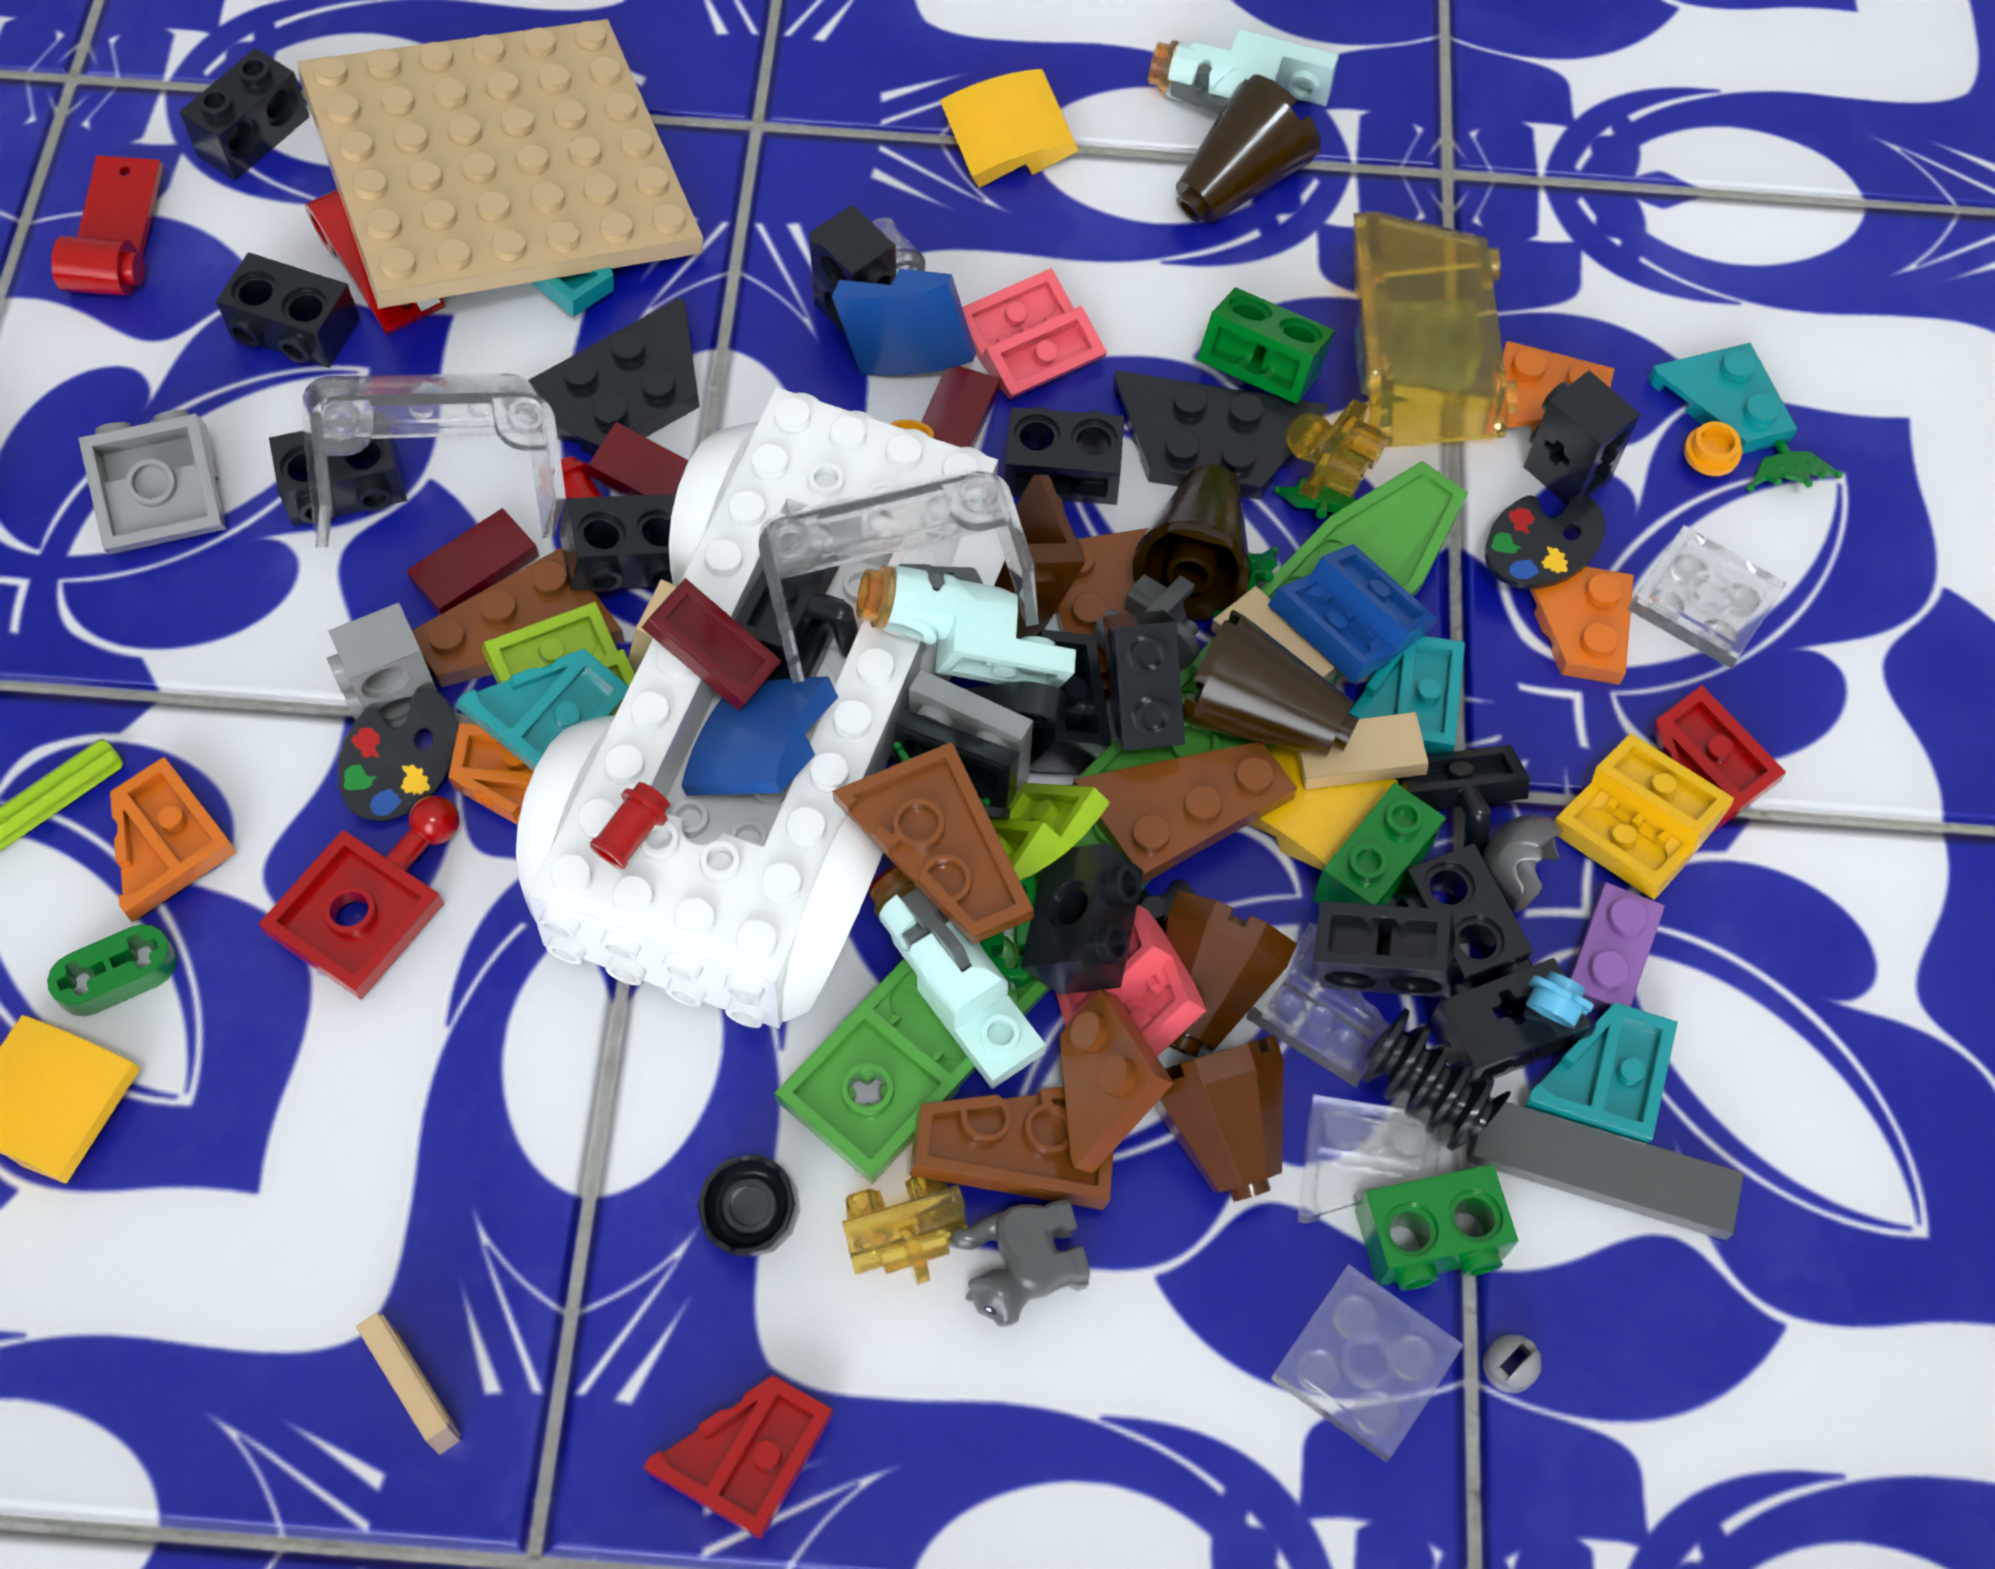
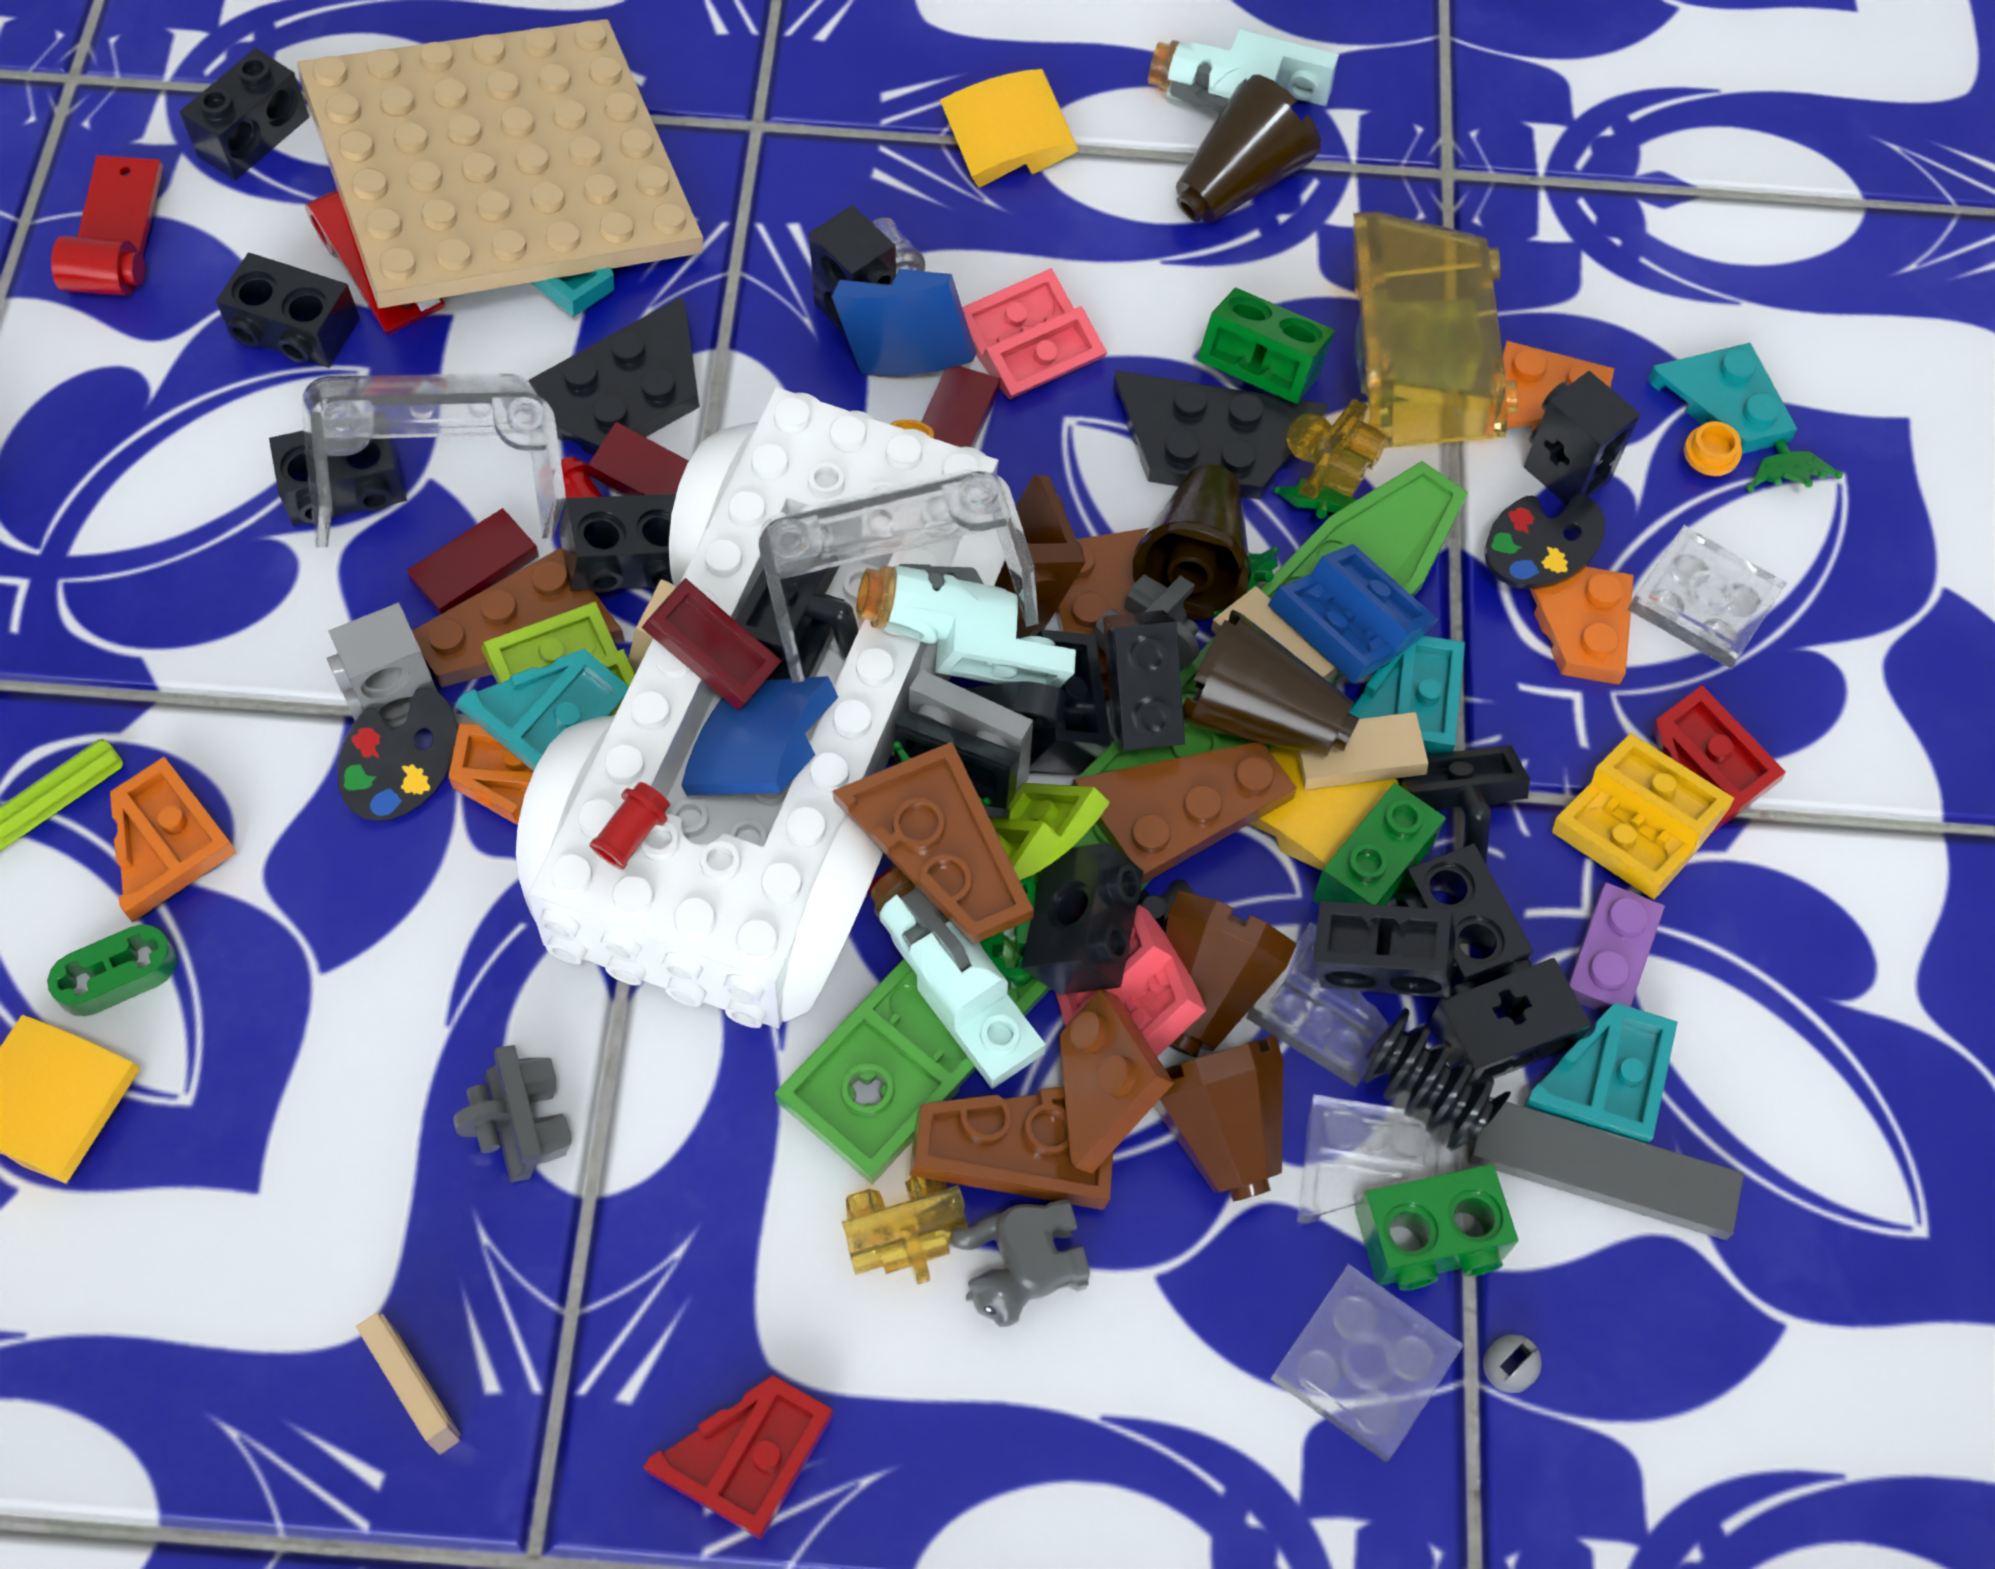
light grey plate [78,410,226,554] -> none
red plate [258,796,460,1000] -> none
black hair [697,1154,800,1258] -> none
black brick [1004,407,1124,505] -> none
flat silver hair [1482,814,1563,914] -> none
medium azure plate [1526,972,1594,1028] -> none
none -> dark grey hips [453,1045,572,1183]

